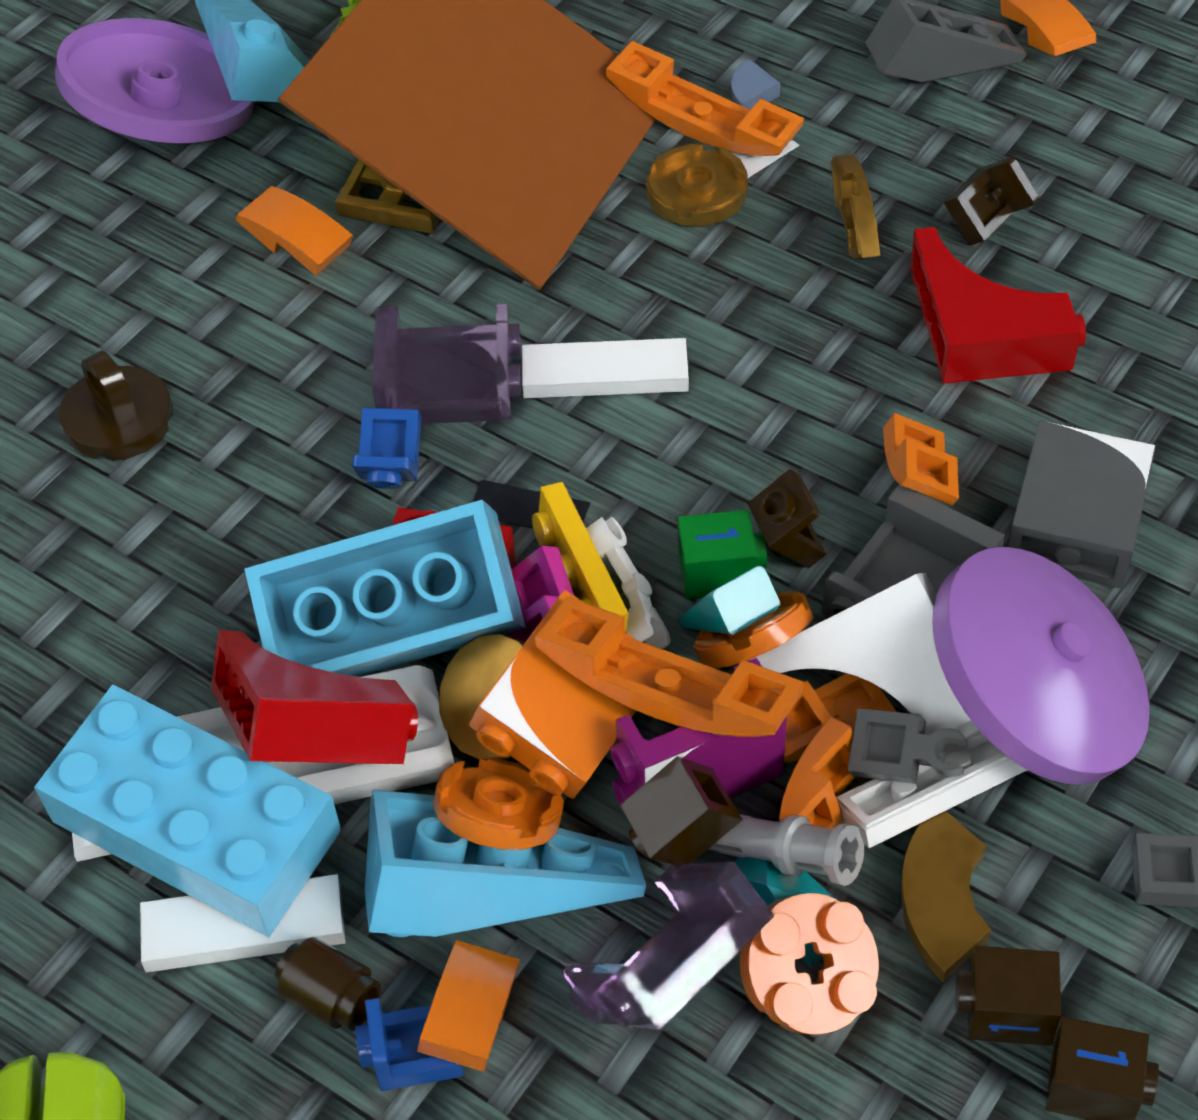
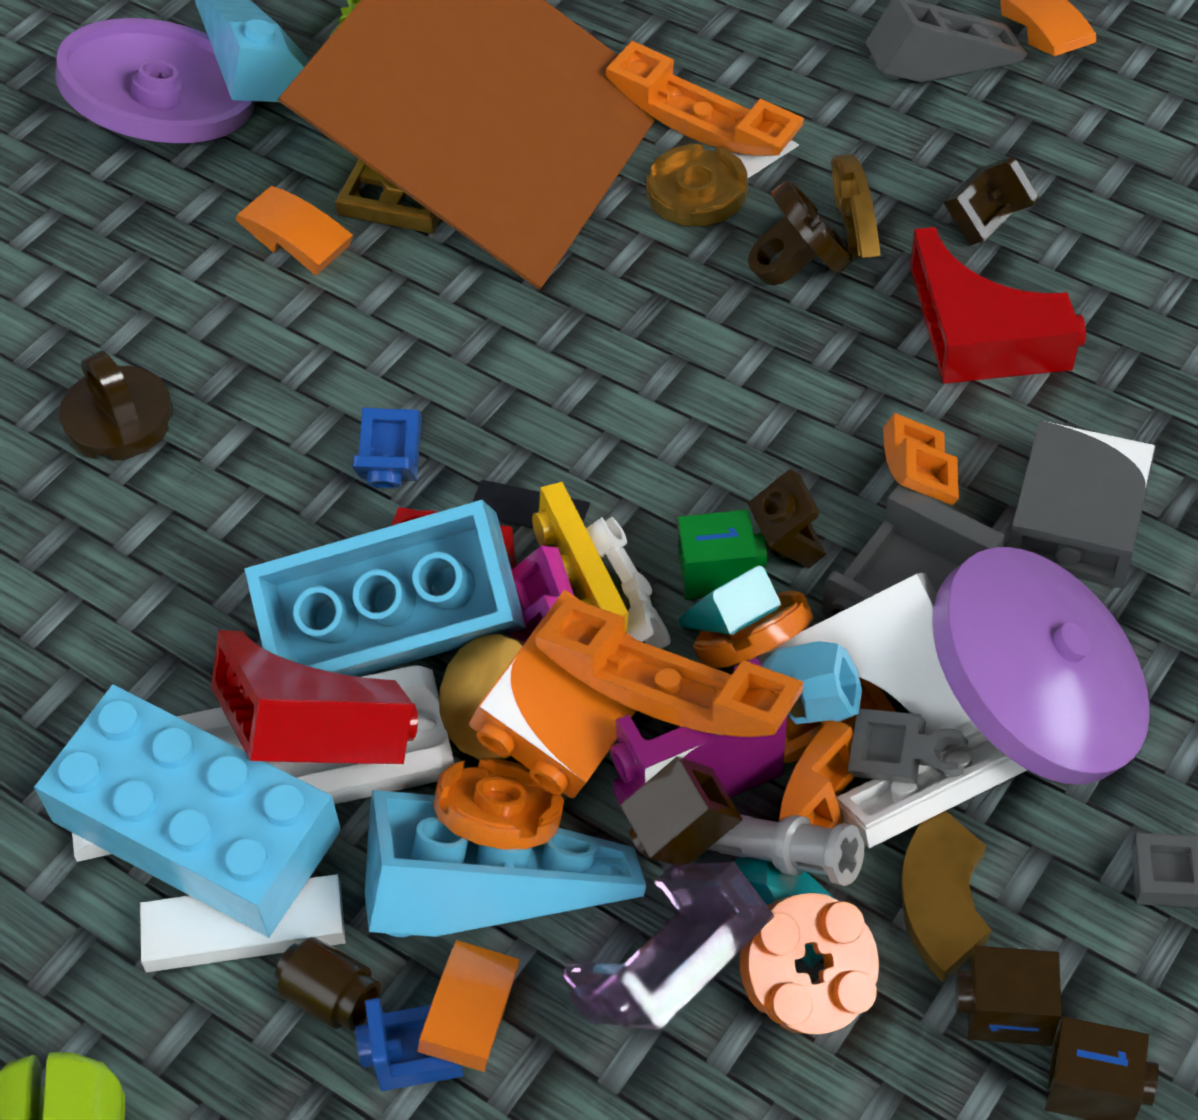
clear purple panel [372,304,522,424] -> none
white tile [522,338,689,398] -> none
sand blue tile [731,59,780,110] -> none
none -> dark brown tile [748,181,853,286]
none -> medium azure rock [762,641,862,724]

